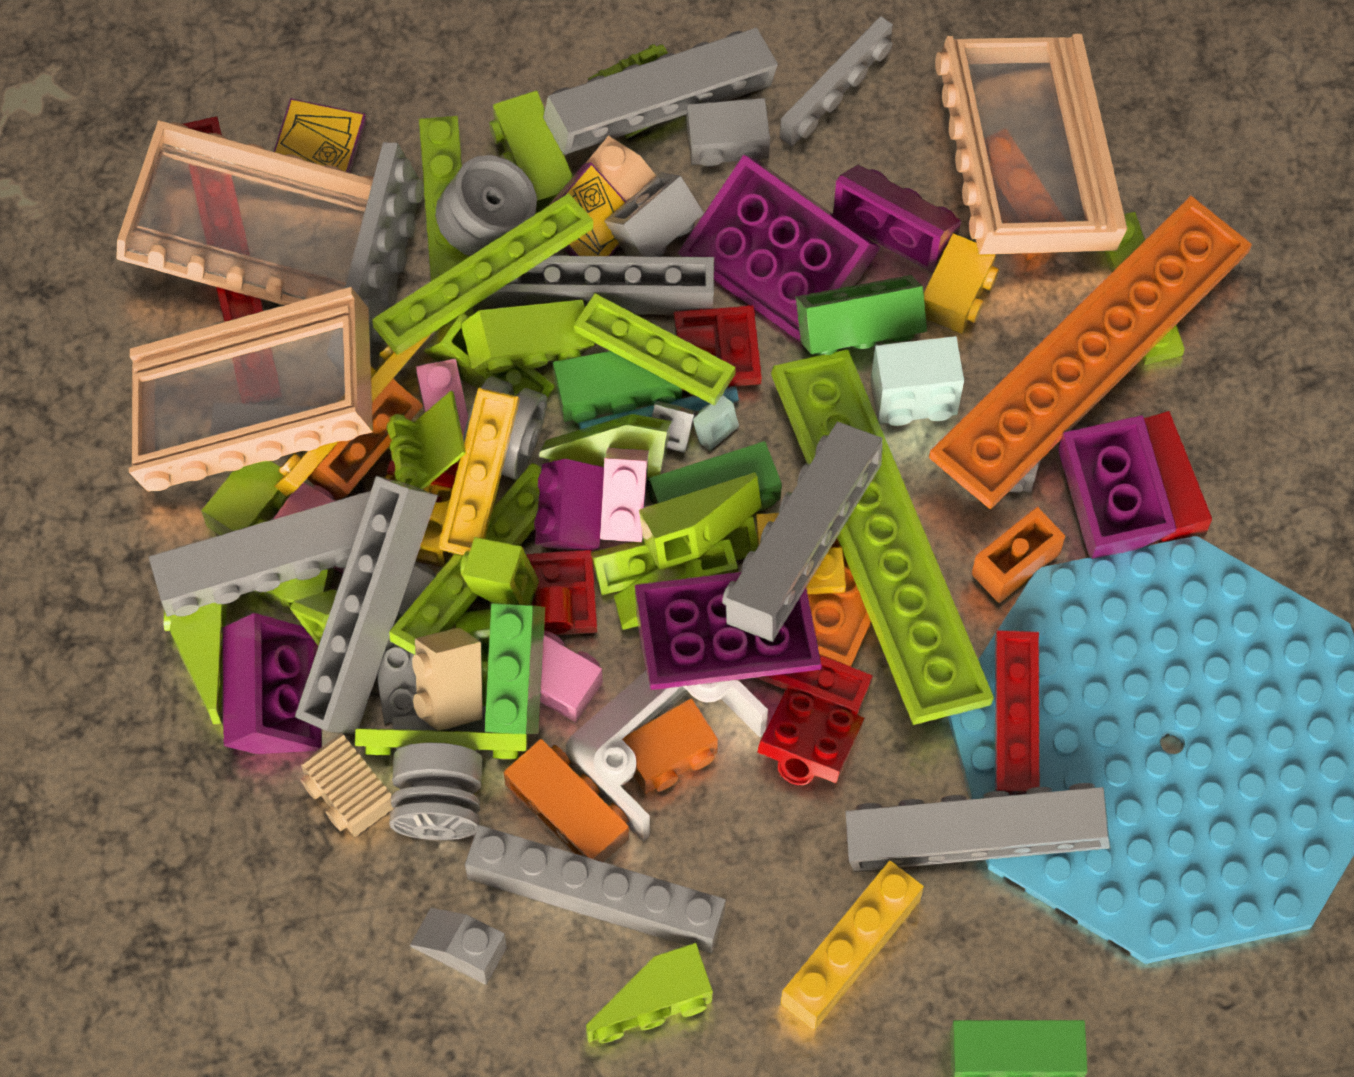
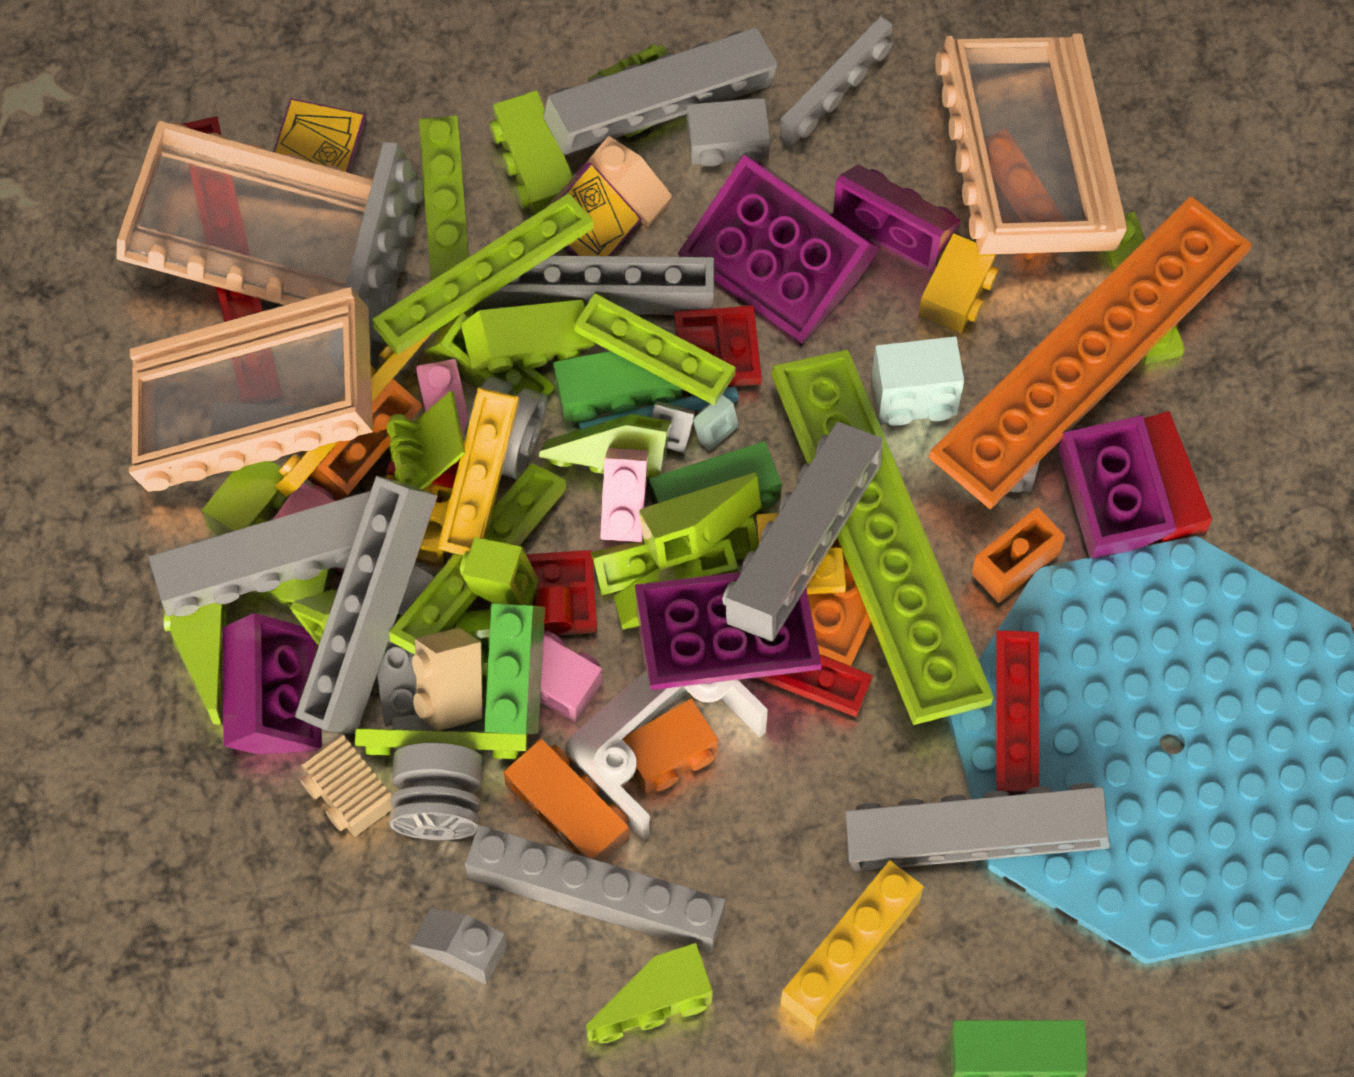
light grey wheel [435,155,537,256] -> none
magenta brick [534,459,604,551] -> none
light grey brick [604,172,704,257] -> none
red plate [757,688,865,785] -> none
bright green brick [796,275,927,356] -> none

